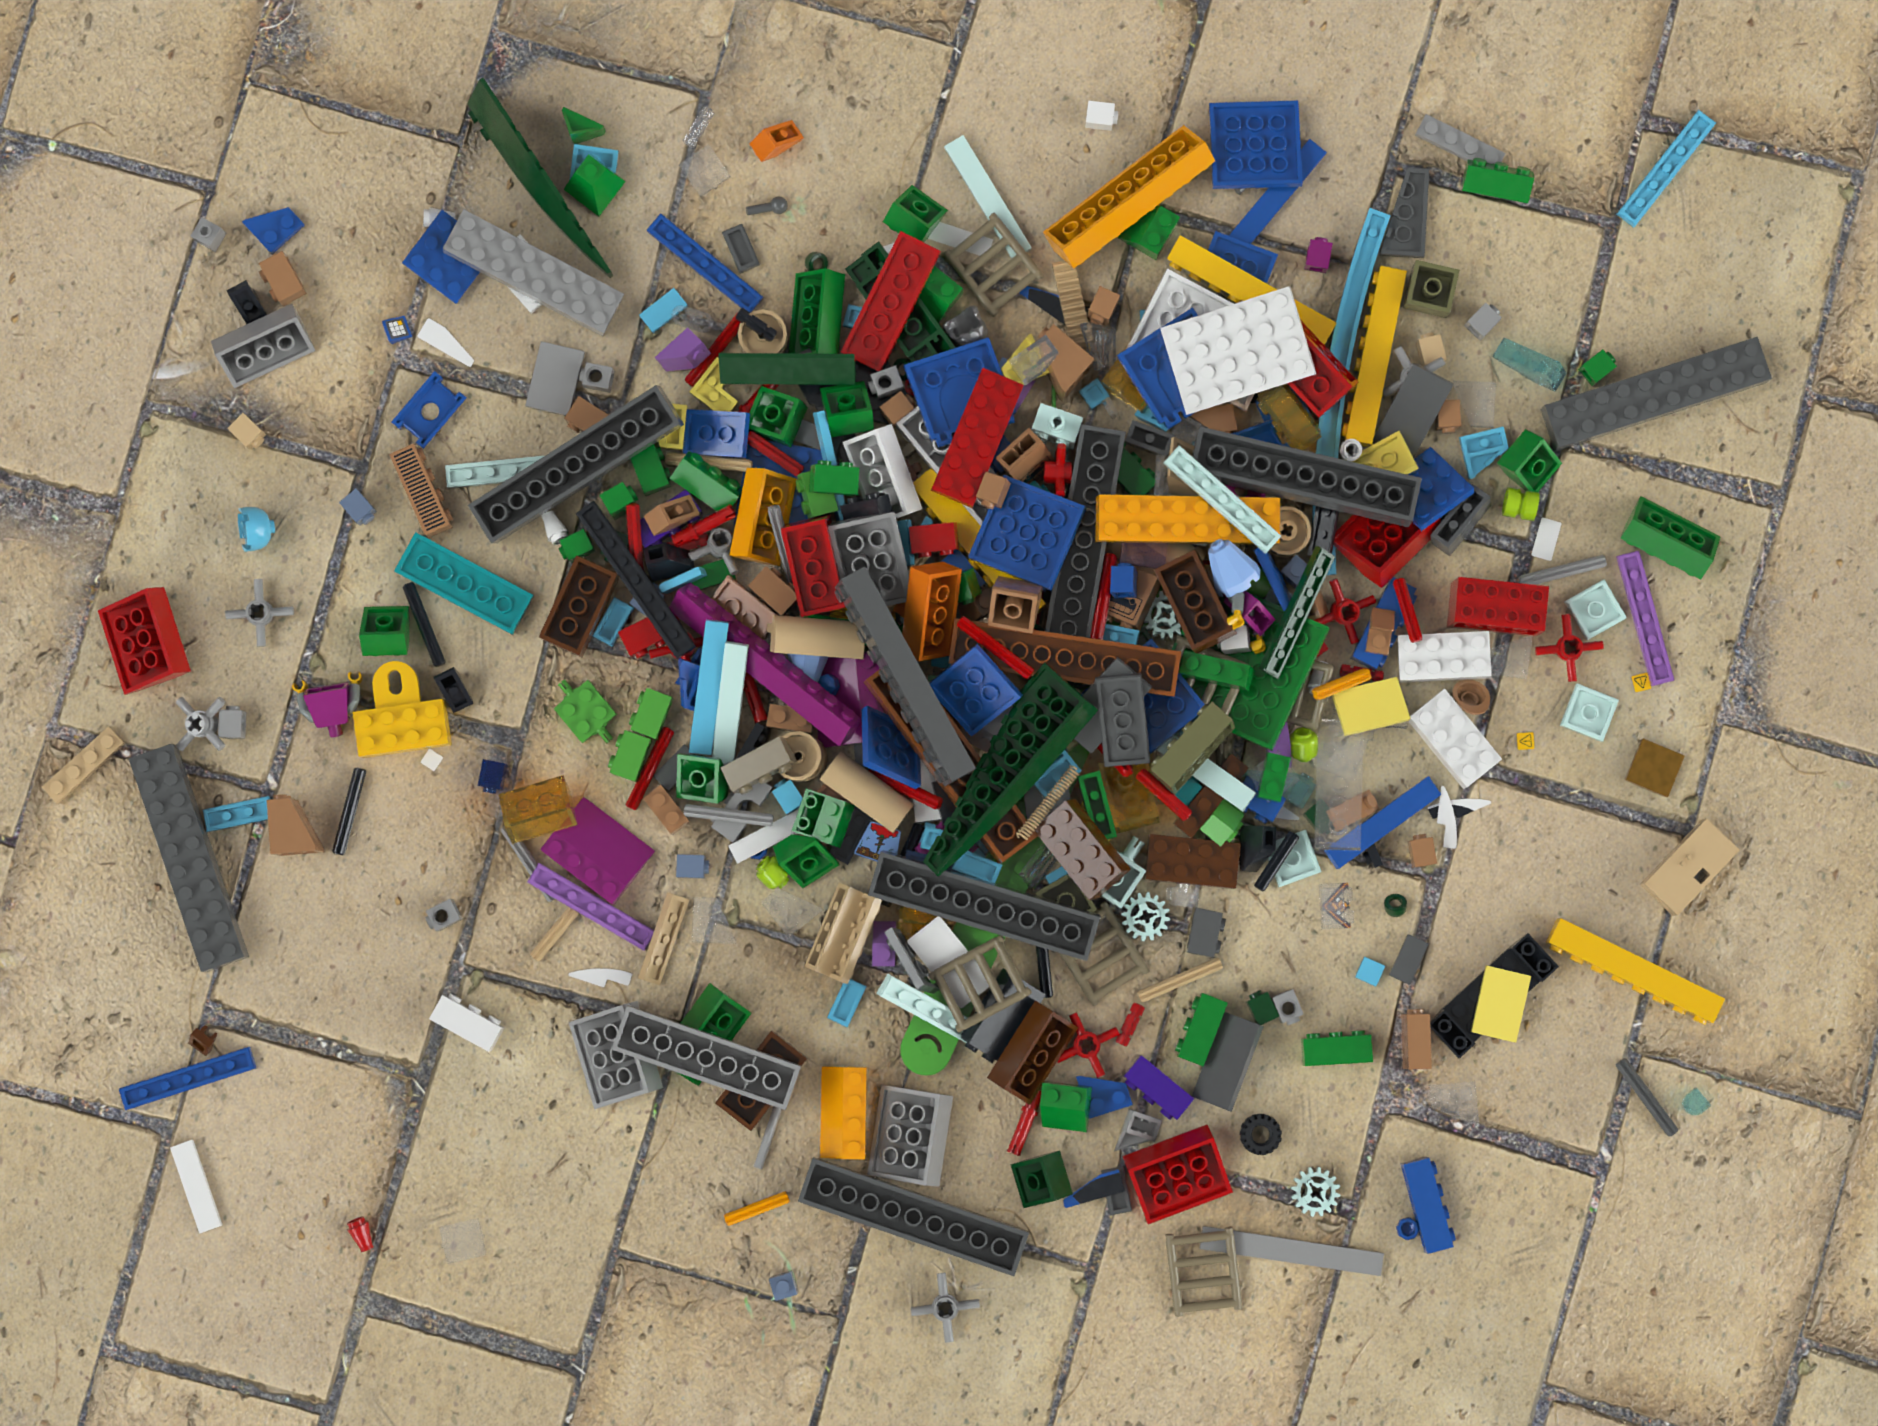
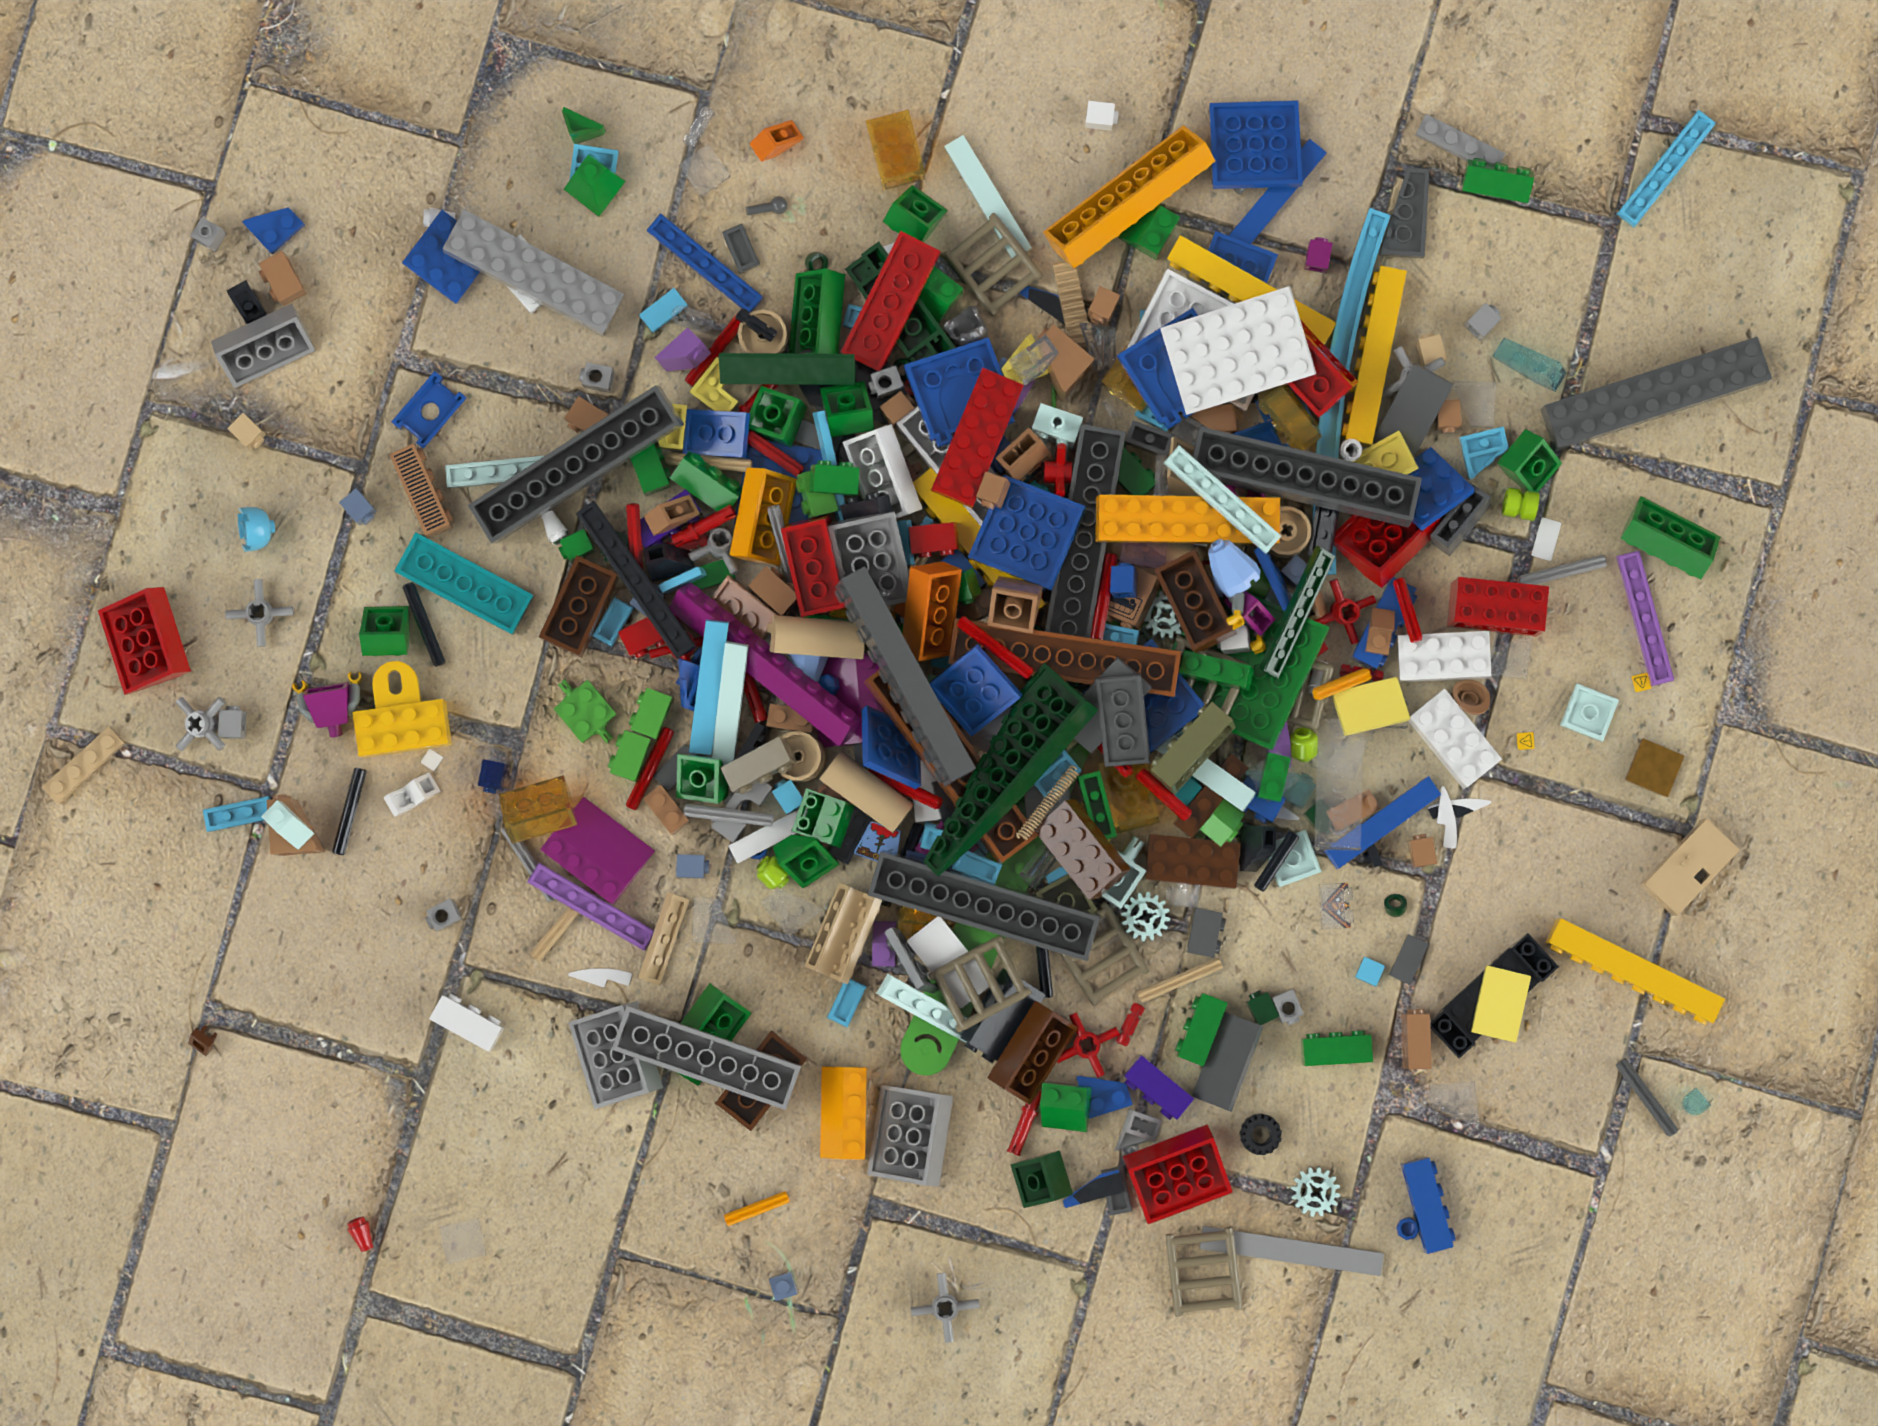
blue tile [119,1047,256,1110] -> none
dark grey brick [129,744,249,972] -> none
white tile [170,1140,222,1234] -> none
slope [382,316,412,344] -> none
white sticker [417,318,474,367] -> none
black slope [433,667,474,713] -> none
dark green wedge [467,78,613,278] -> none
light grey tile [525,341,585,416] -> none
green brick [600,482,639,520] -> none
light grey bar [754,1106,782,1169] -> none
dark grey brick [798,1157,1029,1276] -> none
white sticker [928,222,993,256] -> none
medium azure tile [1079,378,1110,410] -> none
olive brick [1403,260,1460,318] -> none
red bar [1535,614,1604,682] -> none
light aqua tile [1564,579,1627,640] -> none
green brick [1578,349,1617,386] -> none
none -> light aqua slope [261,800,315,850]
none -> white slope [384,773,441,817]
none -> clear yellow brick [865,109,926,190]

